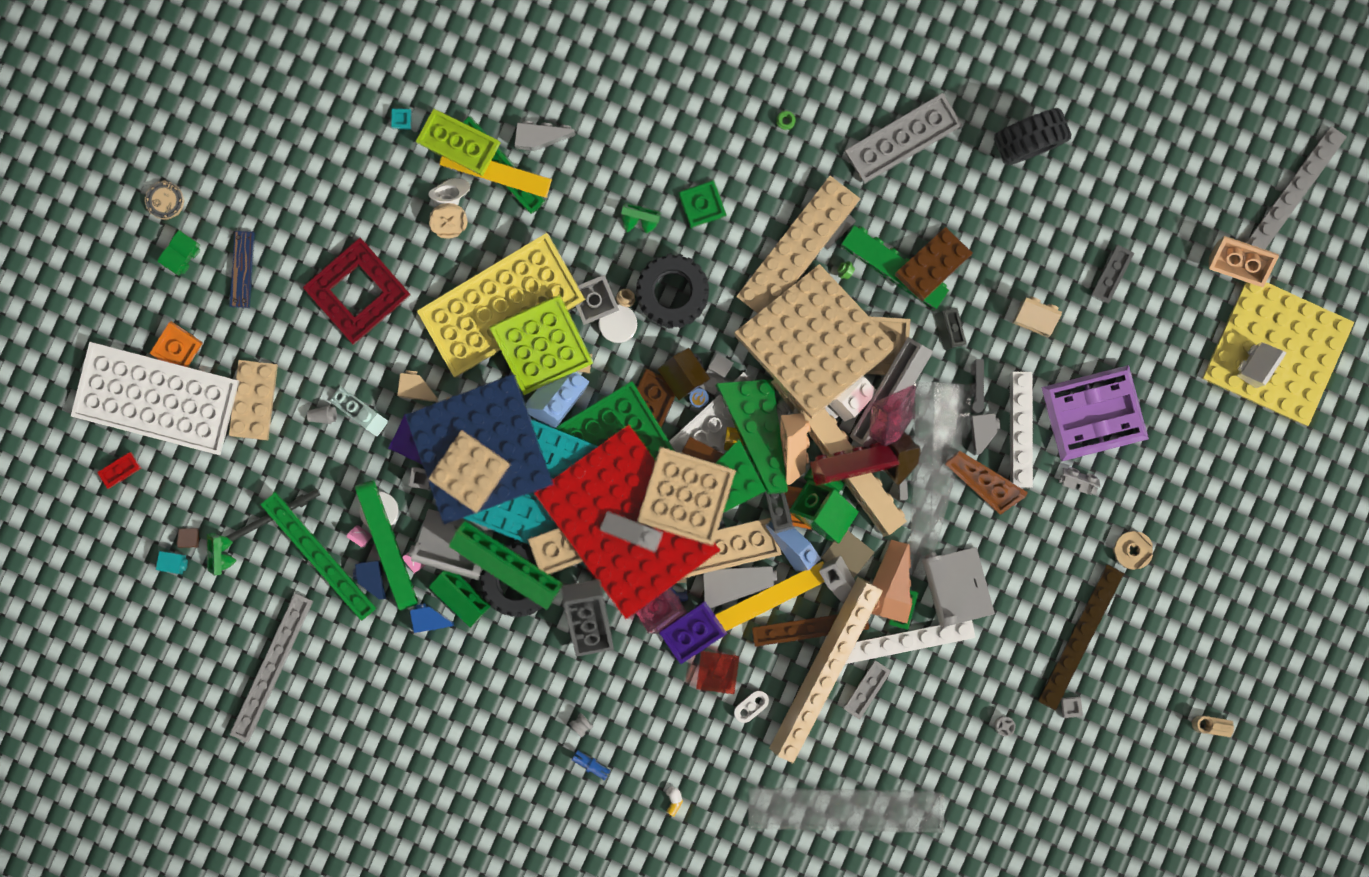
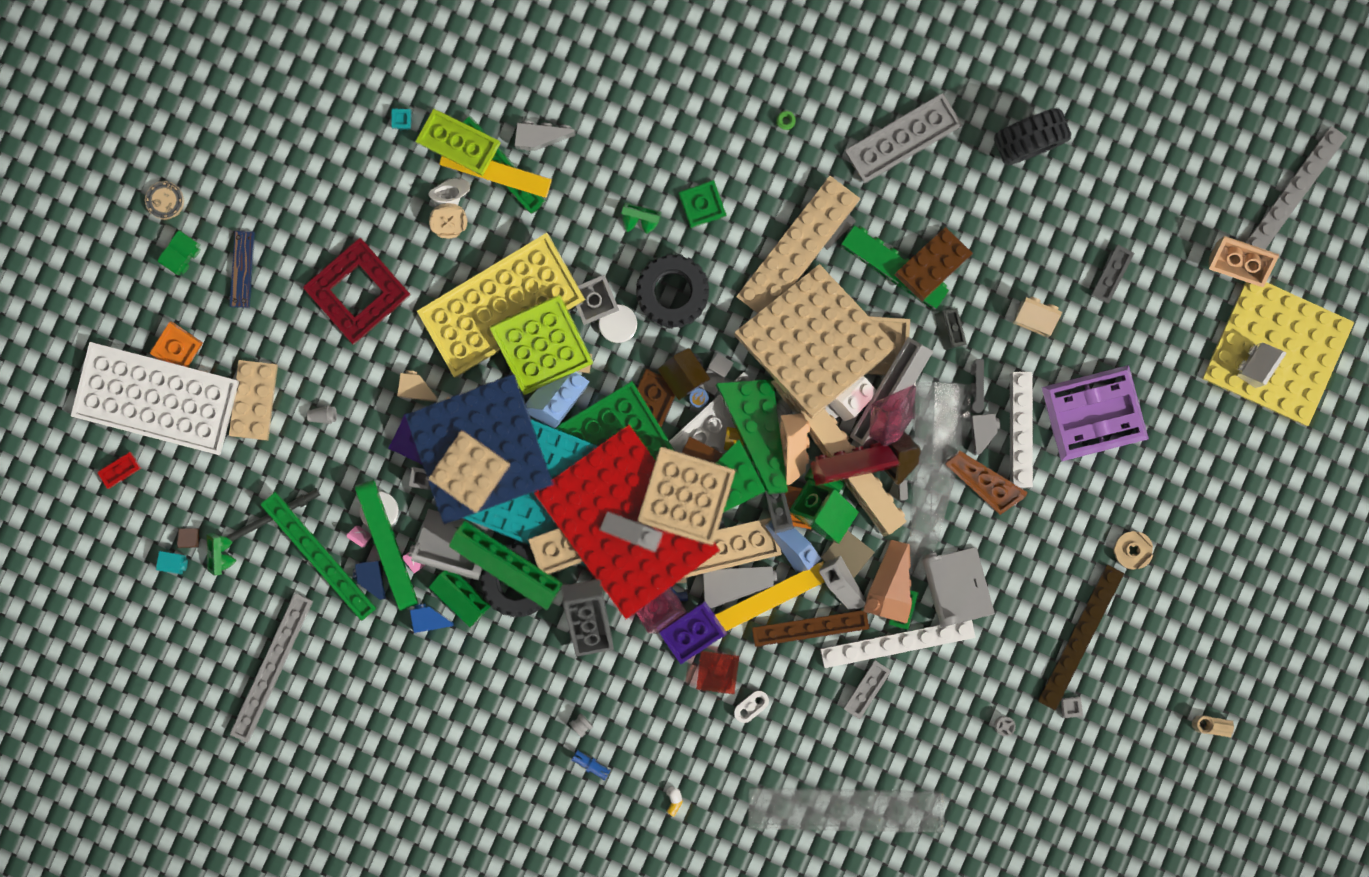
light aqua slope [329,386,389,437] -> none
tan plate [616,289,635,307] -> none
tan brick [769,577,882,763] -> none
bright green plate [838,261,855,280] -> none
light grey hinge [1059,467,1100,495] -> none

